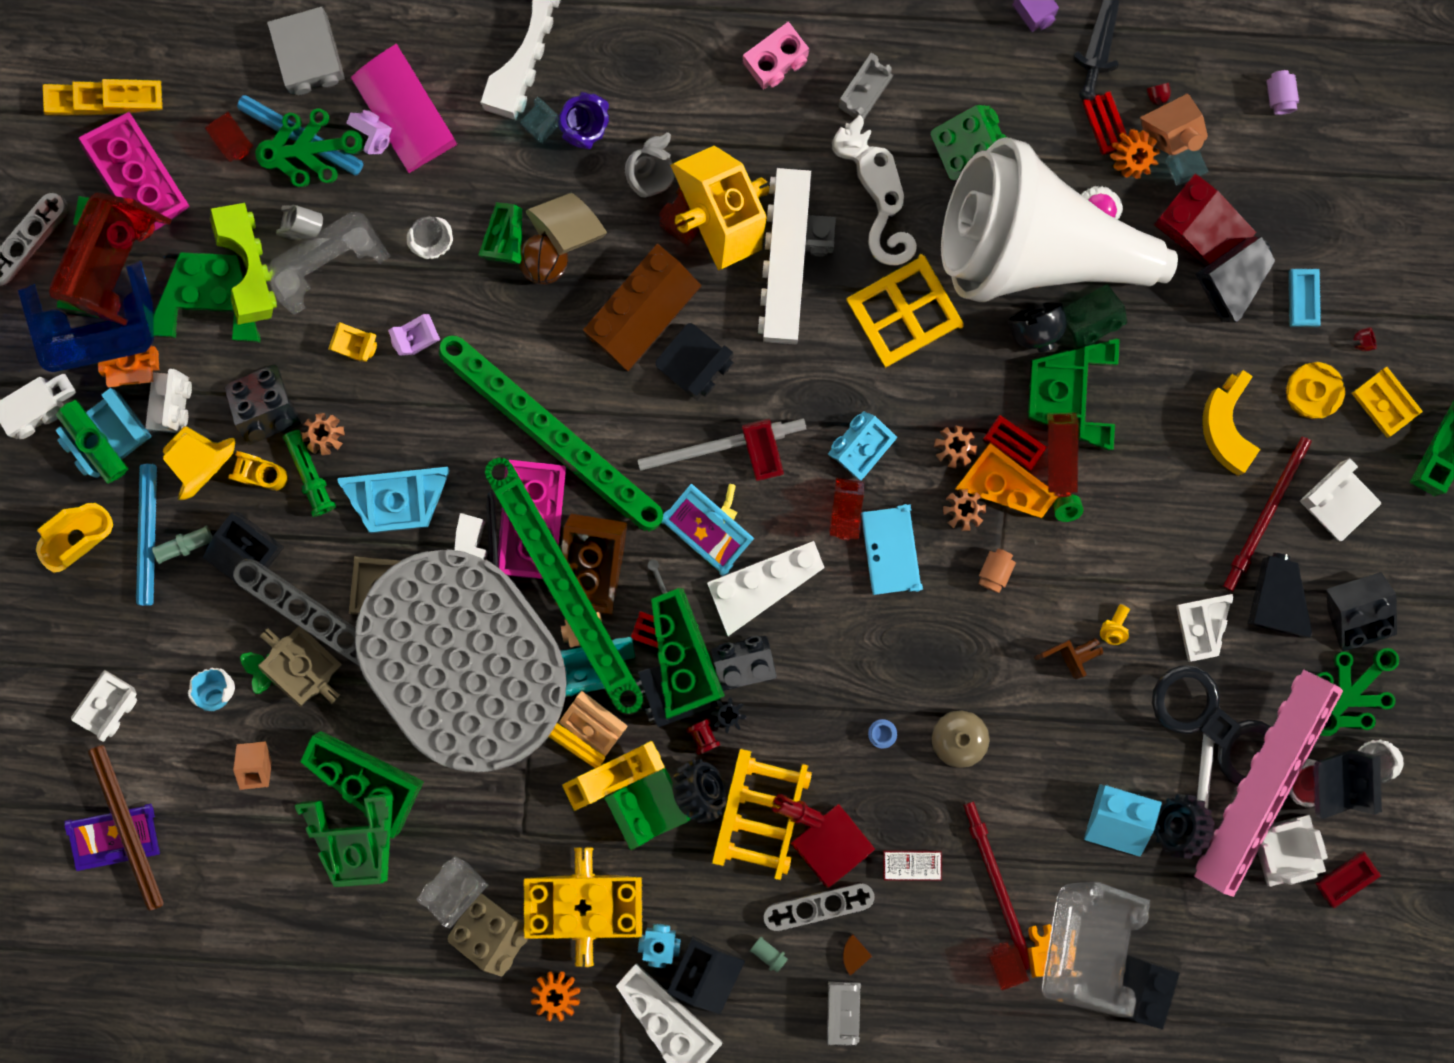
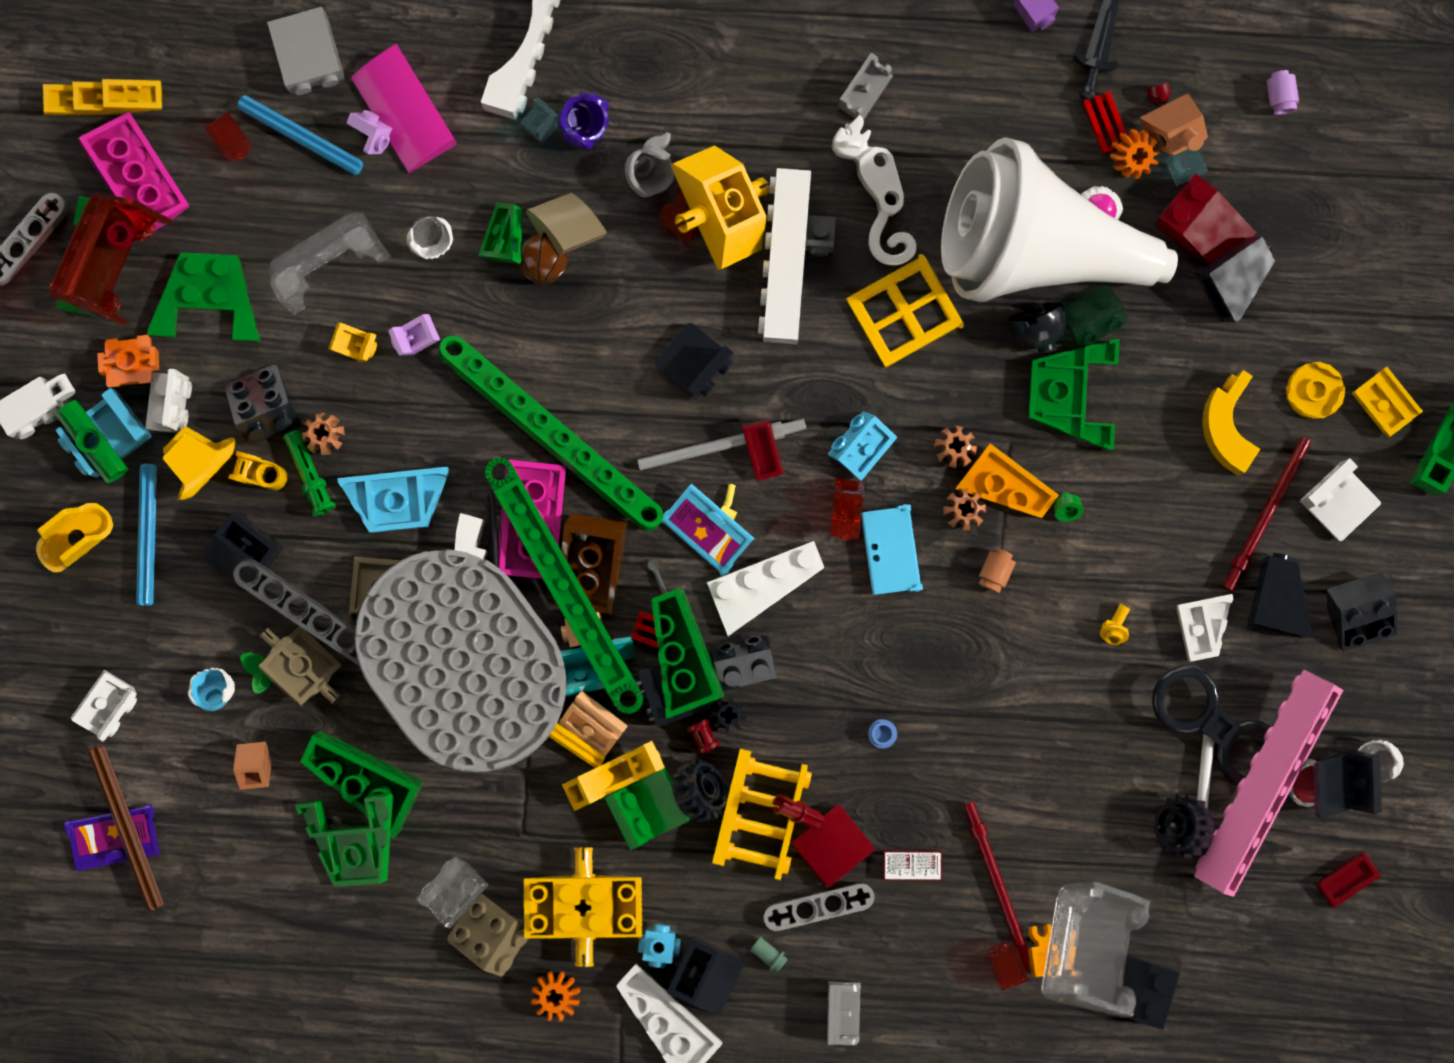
clear blue windscreen [18,261,154,372] -> none
sand green pin [152,525,213,564] -> none
lime arch [210,203,277,325] -> none
green plant [256,108,365,187] -> none
light grey piece [276,205,323,240] -> none
reddish brown slope [583,243,702,372] -> none
bright pink brick [743,22,809,89] -> none
reddish brown tile [843,933,872,976] -> none
green bracket [931,105,1007,180] -> none
dark tan cylinder [931,710,990,768] -> none
red tile [983,415,1047,471] -> none
reddish brown bracket [1034,638,1103,680] -> none
clear red brick [1047,413,1078,497] -> none
medium azure slope [1084,784,1162,857] -> none
white panel [1258,814,1328,886] -> none
medium azure tile [1288,269,1321,327] -> none
green plant [1316,648,1399,736] -> none
dark red hinge [1353,327,1377,352] -> none

